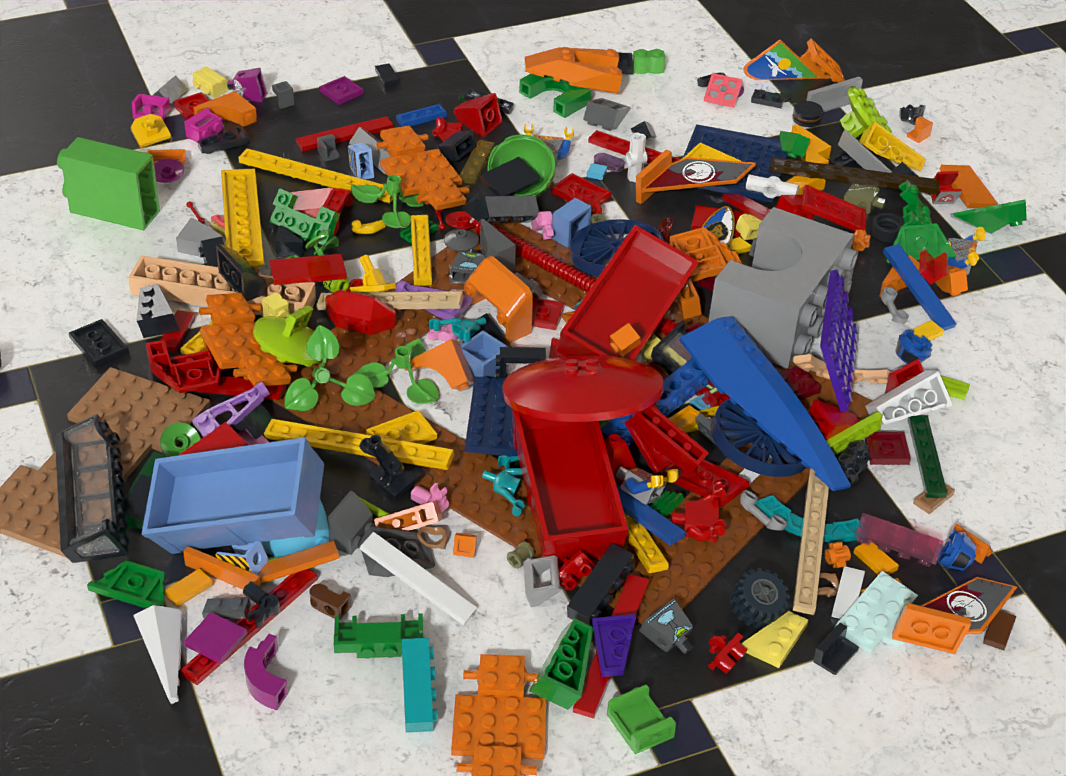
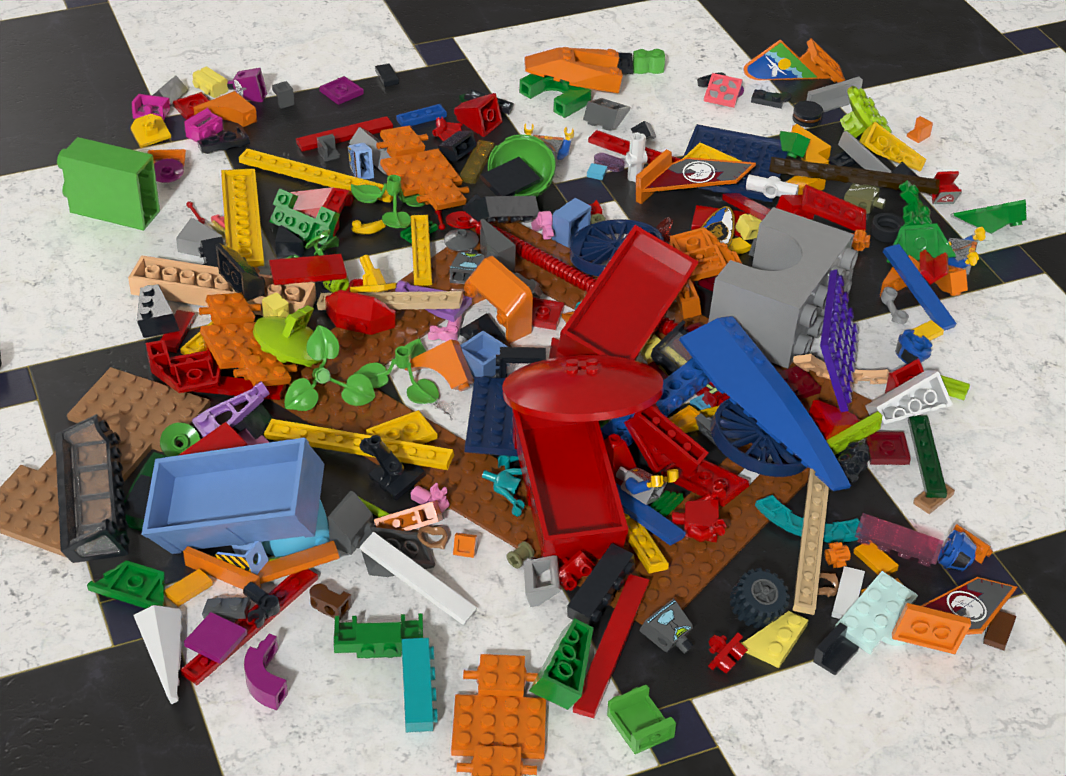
black tile [69,319,129,368] -> none
teal piece [429,317,486,342] -> none
red tile [551,173,612,205] -> none
dark purple wing [592,614,636,677] -> none
orange brick [610,323,641,357] -> none
light grey bar [740,490,787,531] -> none
black hair [899,104,926,125] -> none
orange tile [939,164,998,208] -> none

